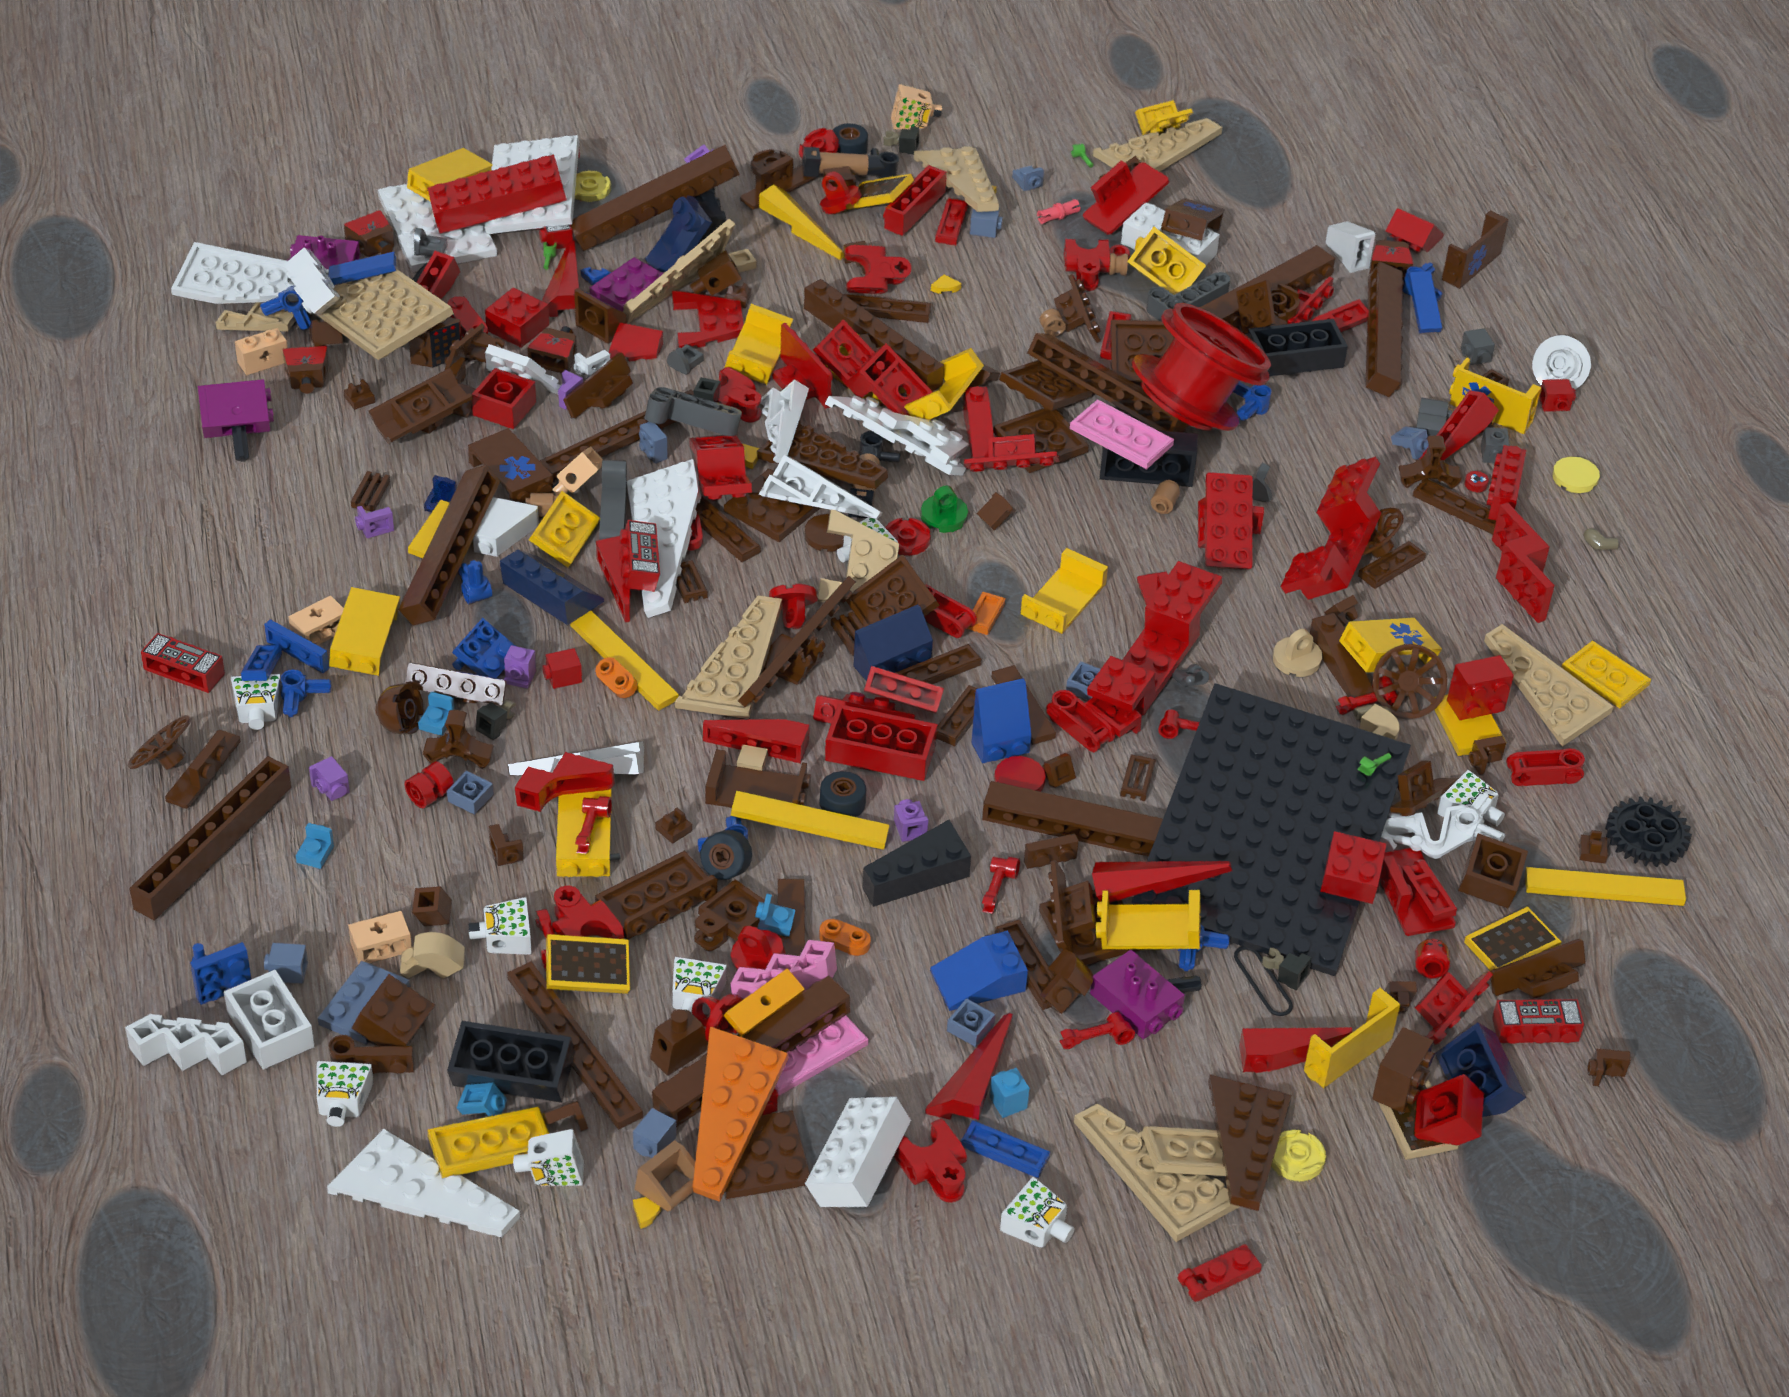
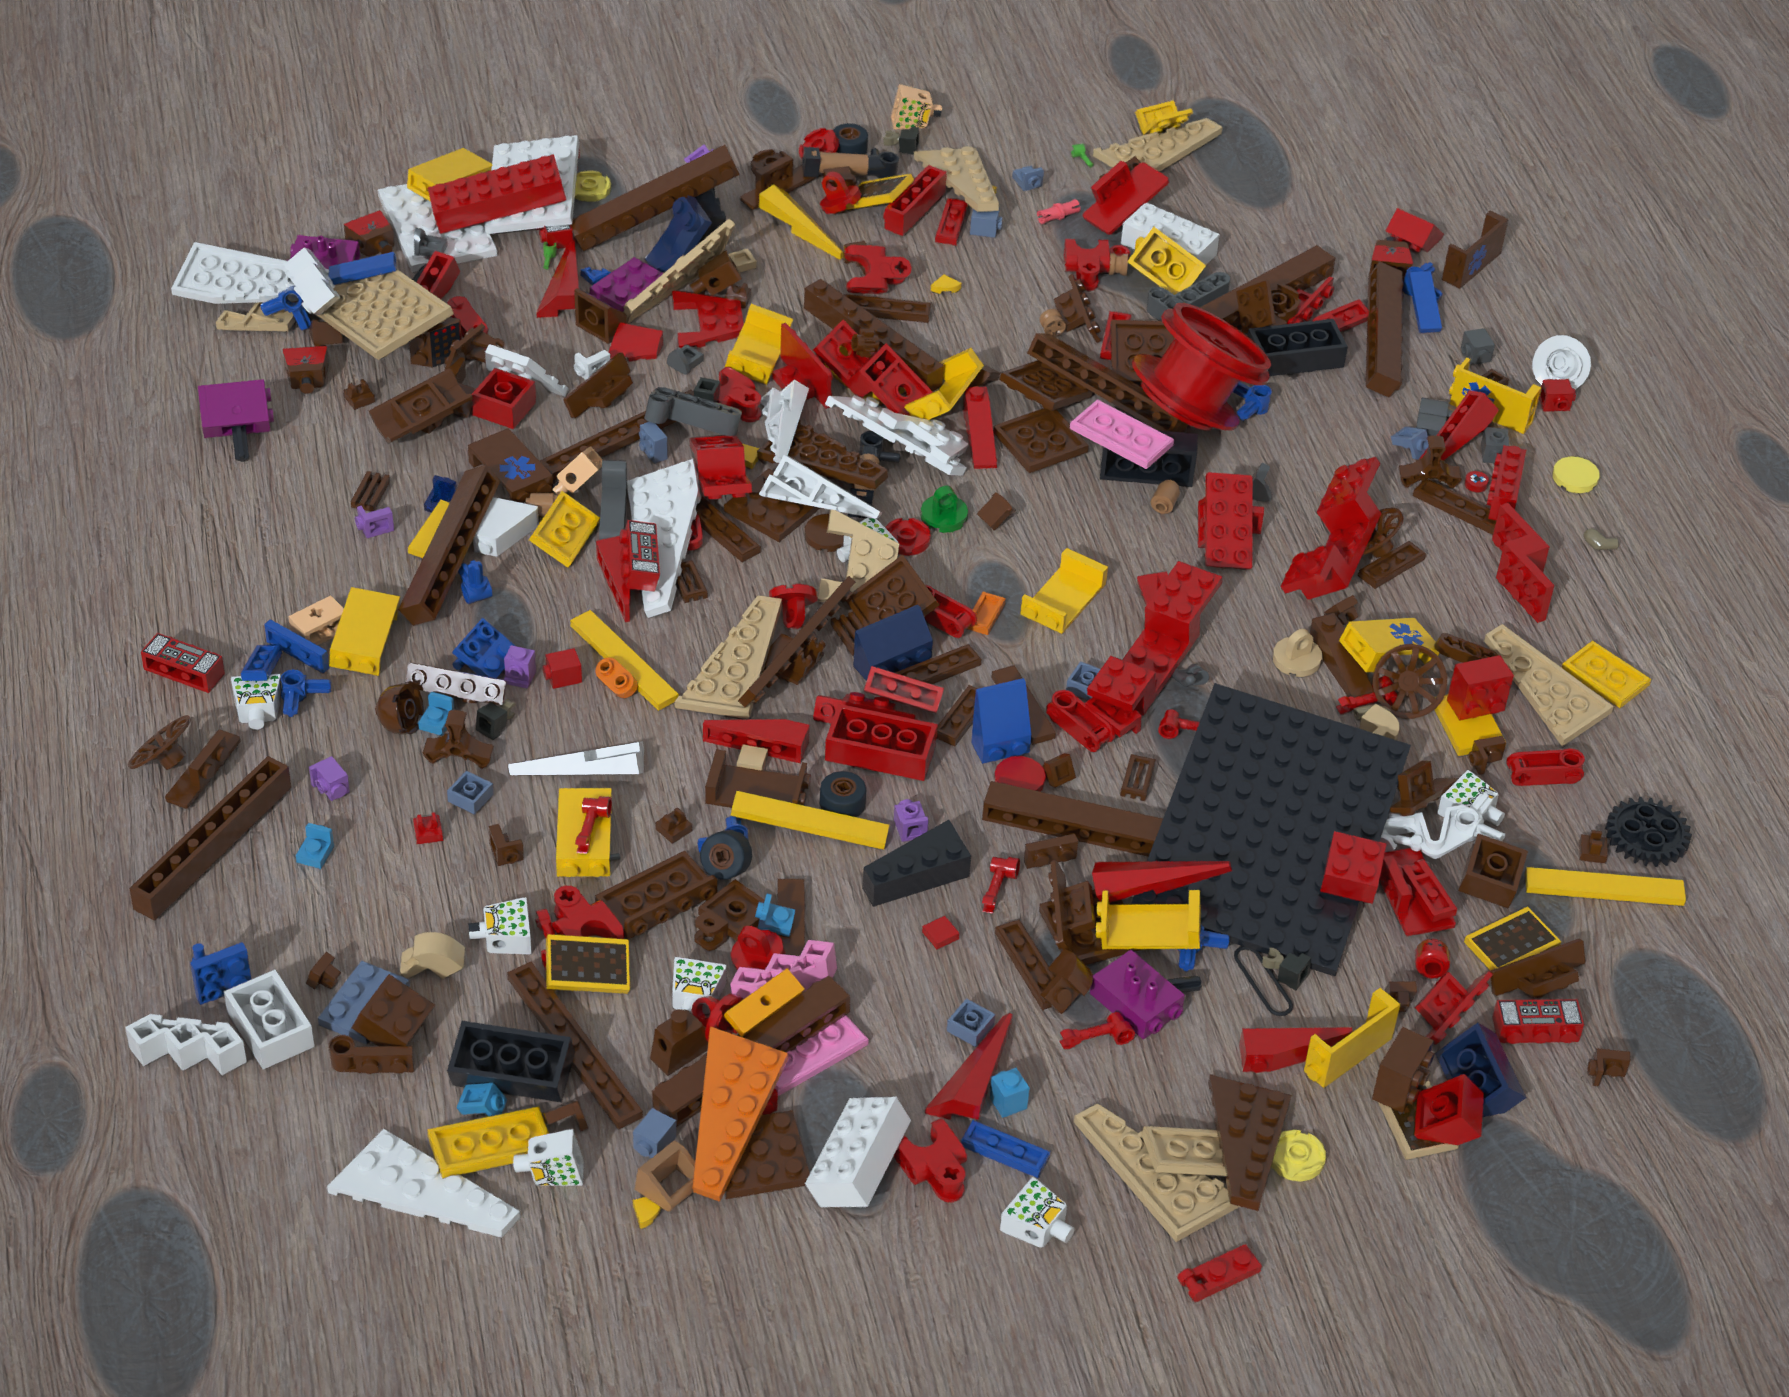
light nougat brick [235,328,287,375] -> none
sand blue brick [264,943,308,984] -> none
white torso [317,1061,373,1127] -> none
light nougat brick [348,911,412,964] -> none
red wheel [404,761,454,809] -> none
reddish brown brick [412,886,452,926] -> none
red brick [485,287,549,348] -> none
dark blue slope [500,549,604,625] -> none
red arch [515,752,615,812] -> none
torso [527,326,577,374] -> none
medium lavender bracket [558,370,583,410] -> none
orange plate [819,919,871,956] -> none
blue slope [930,931,1028,1011] -> none
red bracket [964,434,1060,472] -> none
reddish brown panel [1161,198,1225,241] -> none
white slope [1326,221,1375,273] -> none
bright green hand [1357,753,1391,776] -> none
none -> reddish brown tile [306,952,341,990]
none -> red tile [413,812,443,845]
none -> reddish brown gear [851,329,879,358]
none -> red tile [922,916,960,950]
none -> reddish brown beam [1434,633,1499,663]

